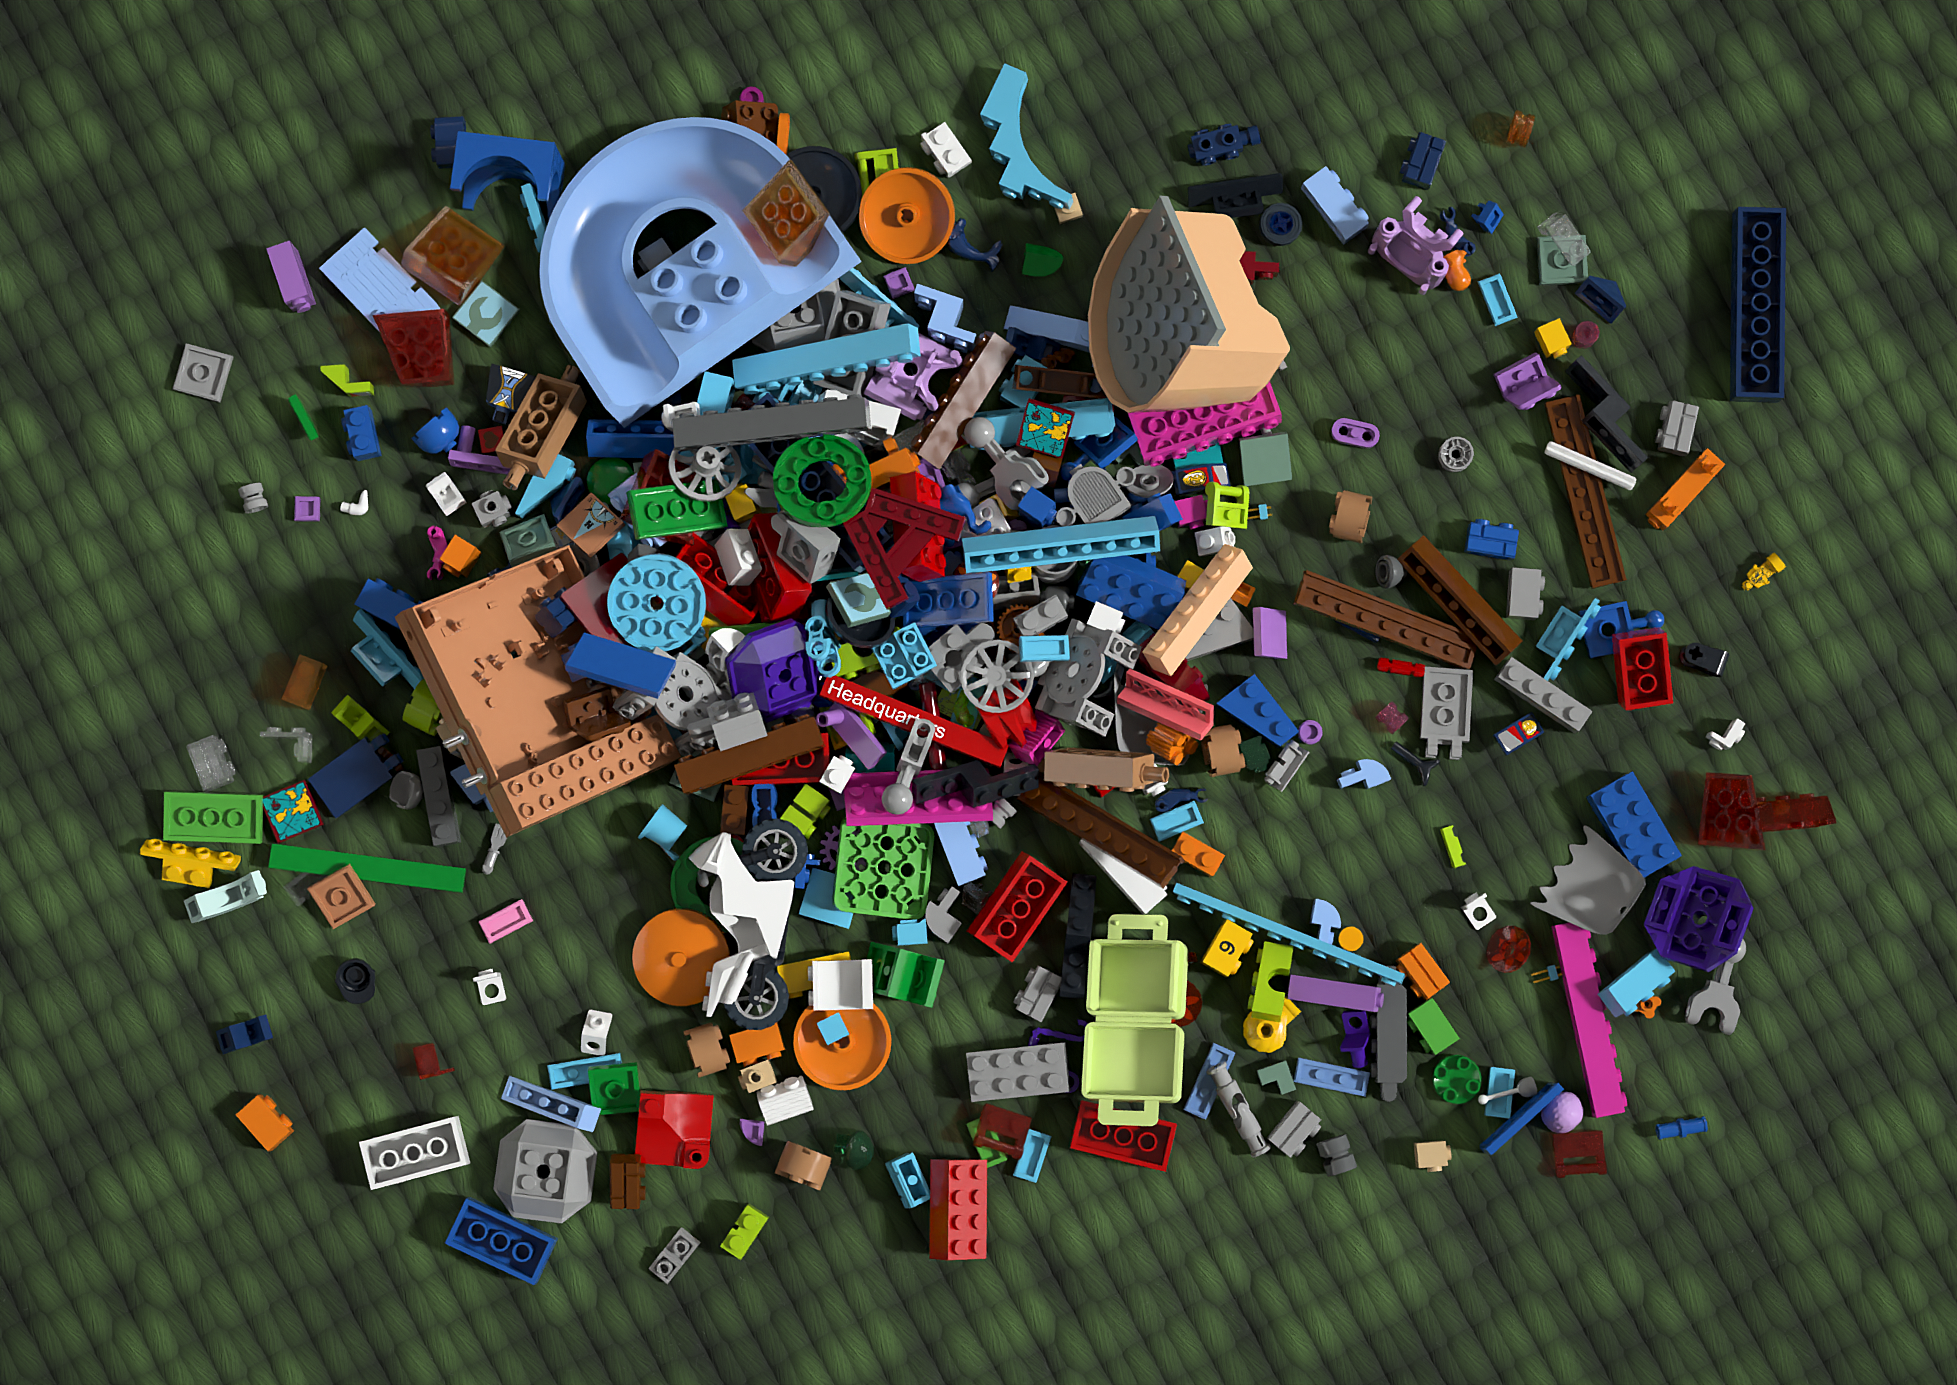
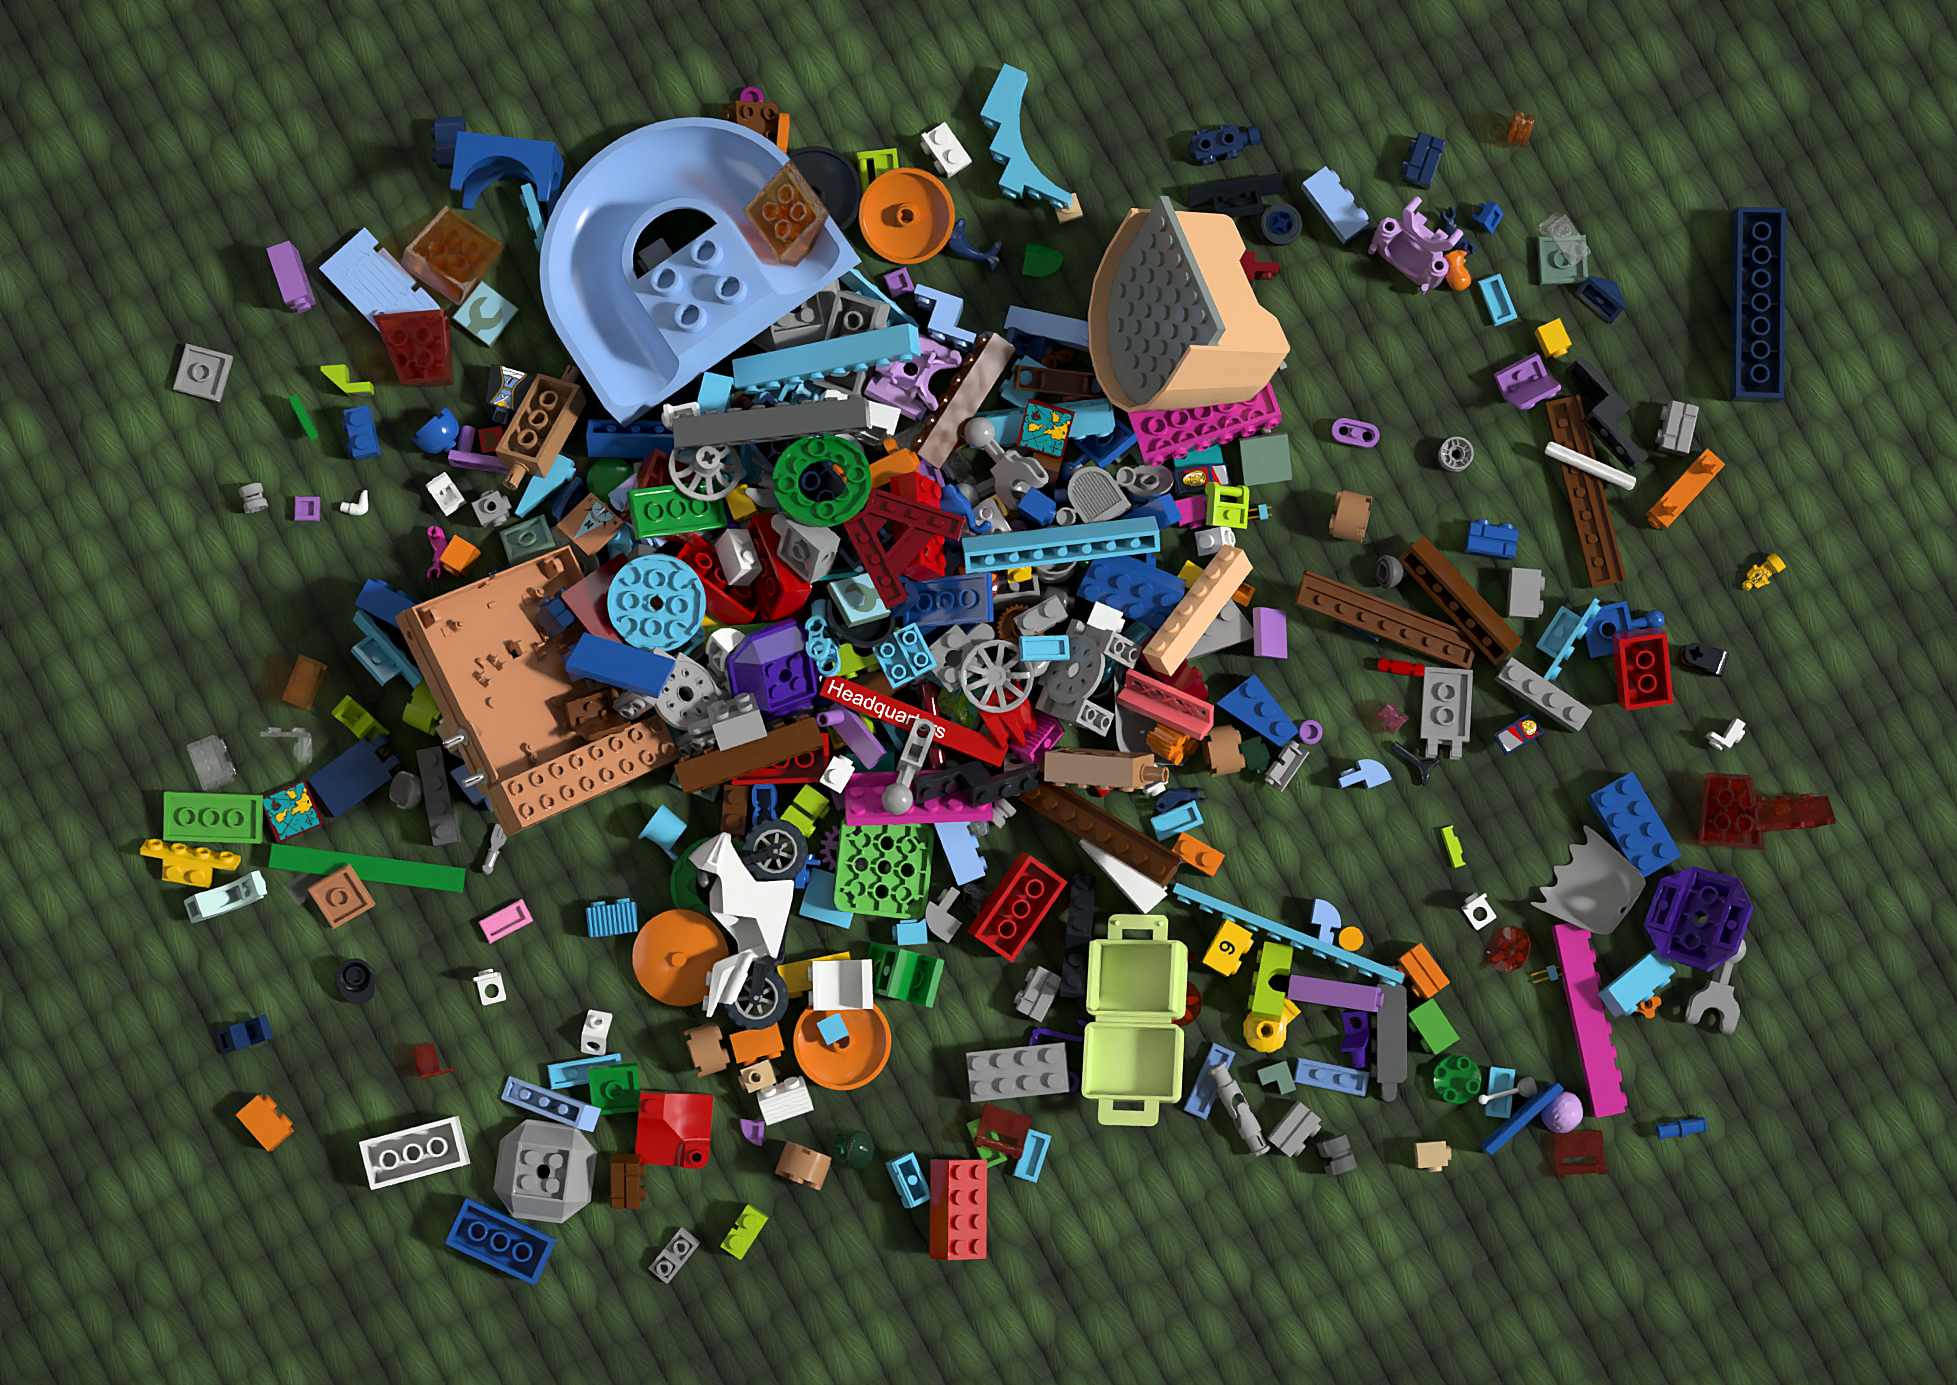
red brick [1070,1100,1177,1172] -> none
clear pink wheel [1572,321,1600,349] -> none
none -> dark azure brick [586,898,639,938]

